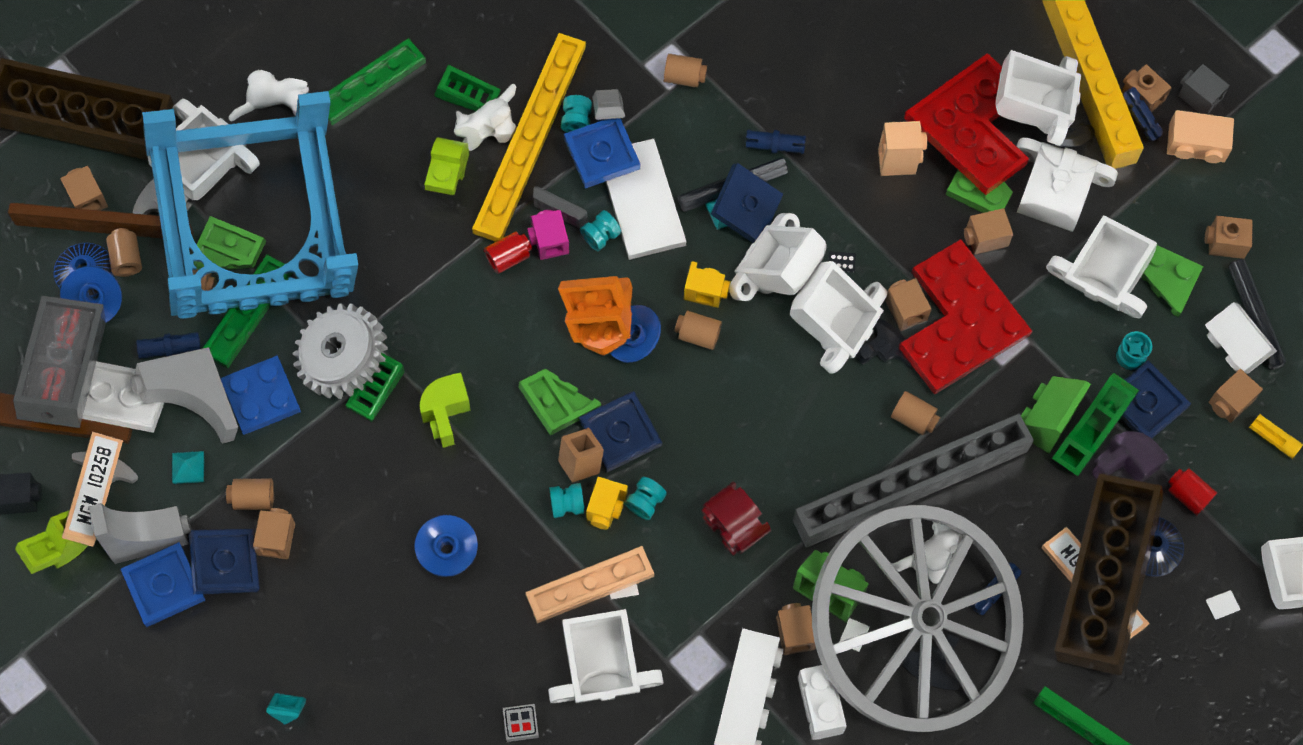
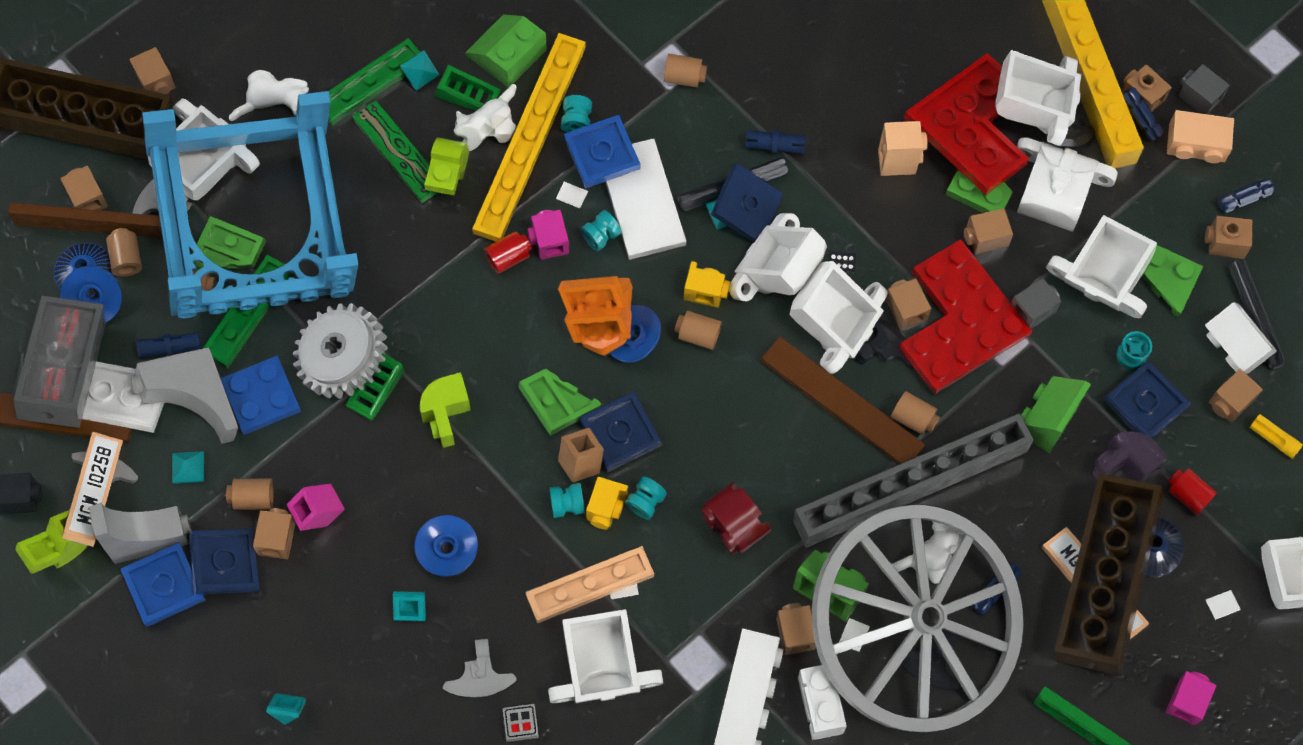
dark grey tile [533,186,588,229] -> none
light grey tile [592,89,625,120] -> none
green arch [1052,373,1139,476] -> none
none -> medium nougat brick [129,47,176,94]
none -> dark pink brick [287,483,345,531]
none -> green tile [352,100,438,204]
none -> teal slope [393,591,426,621]
none -> teal slope [400,50,439,91]
none -> light grey piece [443,639,517,697]
none -> bright green slope [465,14,547,88]
none -> white sticker [556,182,588,208]
none -> reddish brown tile [761,337,925,465]
none -> dark grey brick [1011,278,1061,328]
none -> dark pink brick [1165,671,1217,726]
none -> dark blue axle [1218,179,1275,213]

